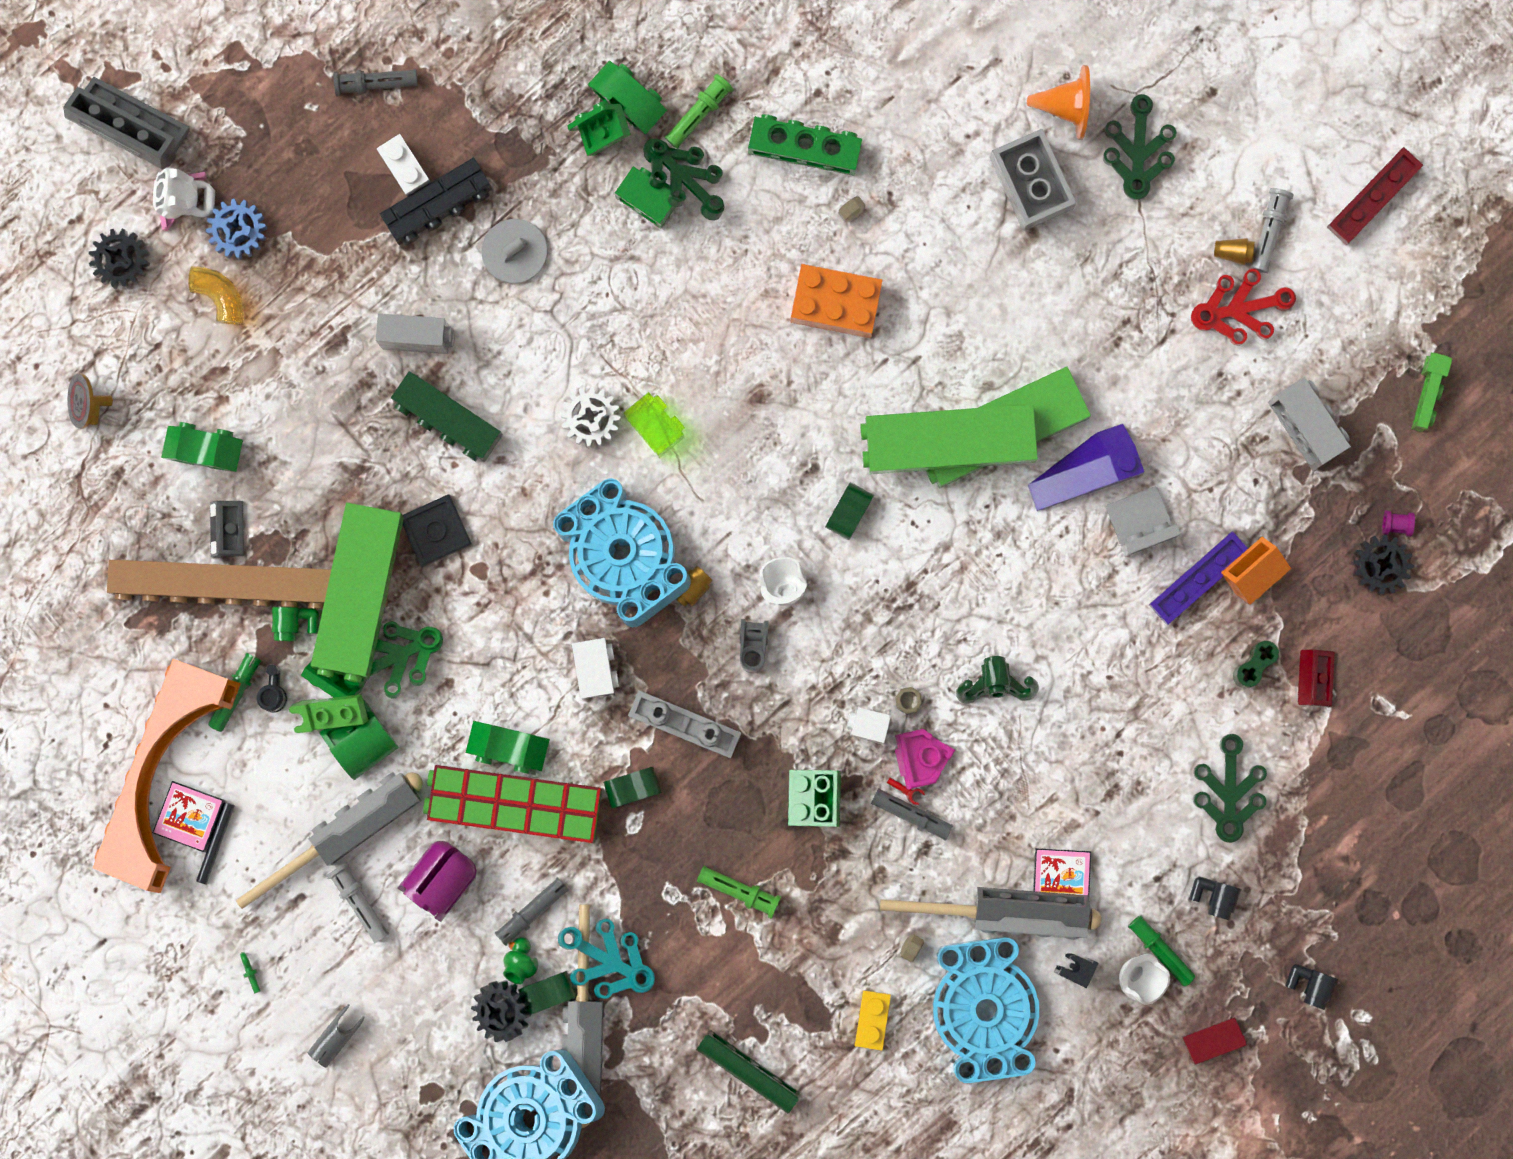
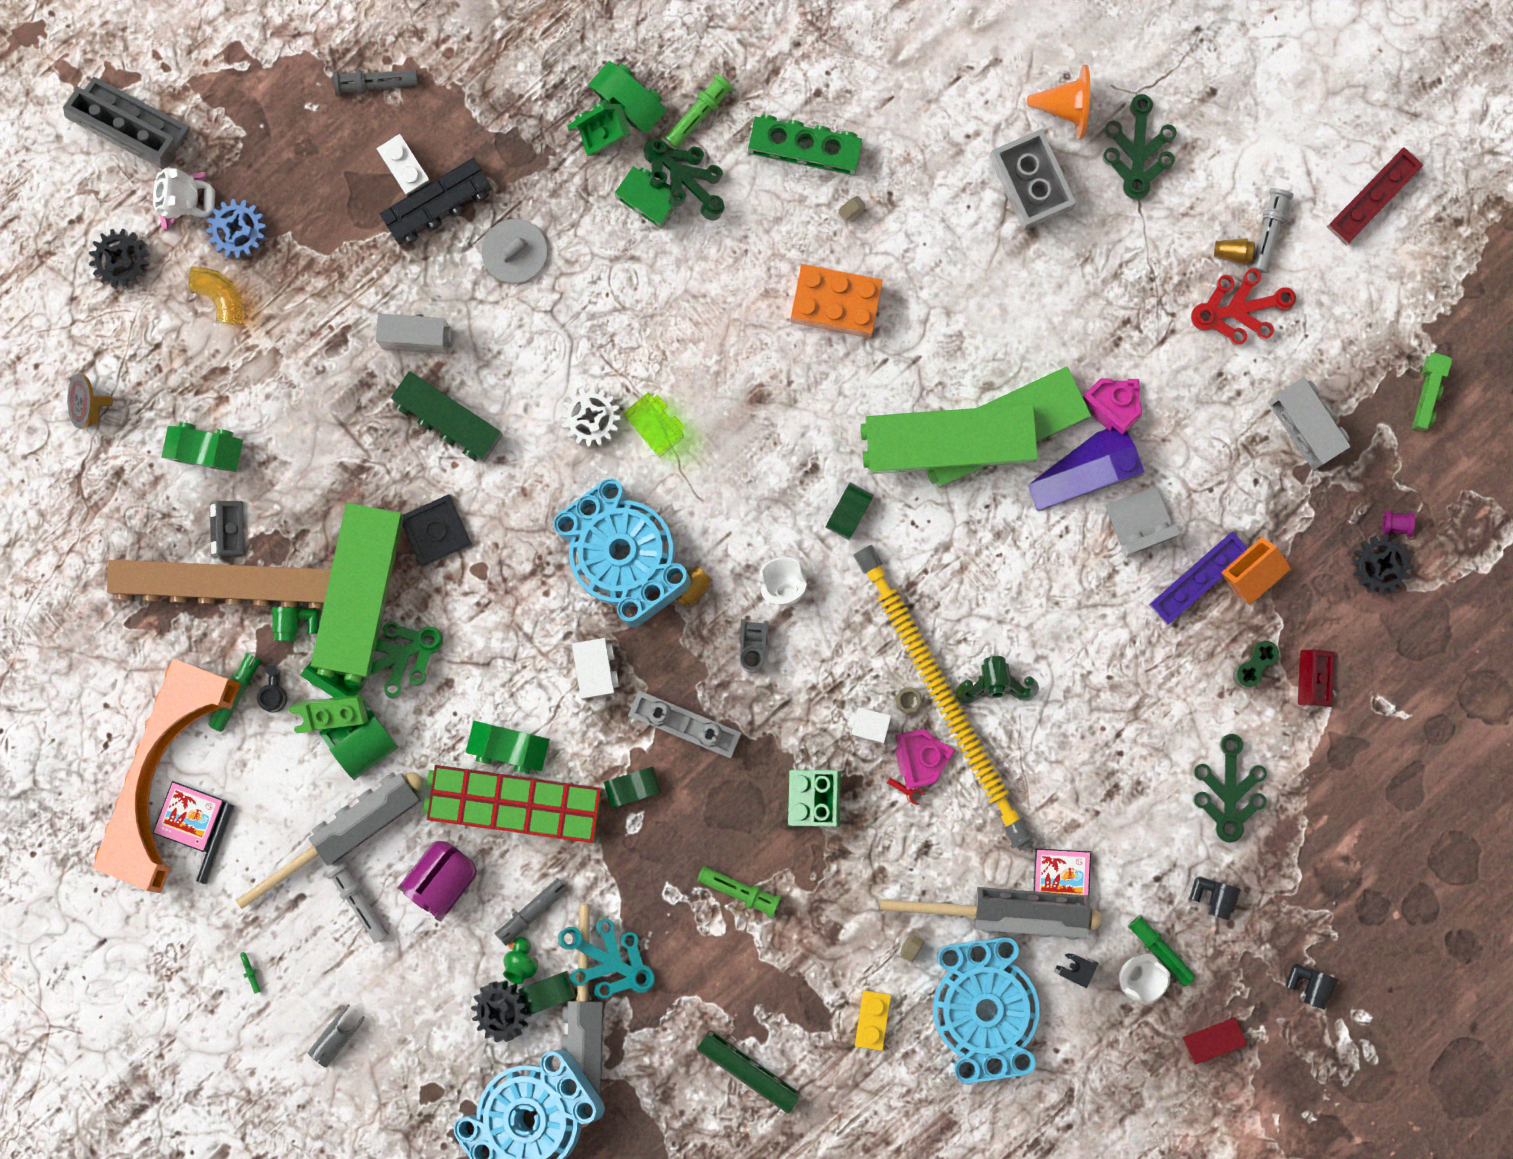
dark grey pin [871,788,953,841] -> none
none -> yellow hose [853,545,1036,851]
none -> dark pink plate [1082,378,1142,435]

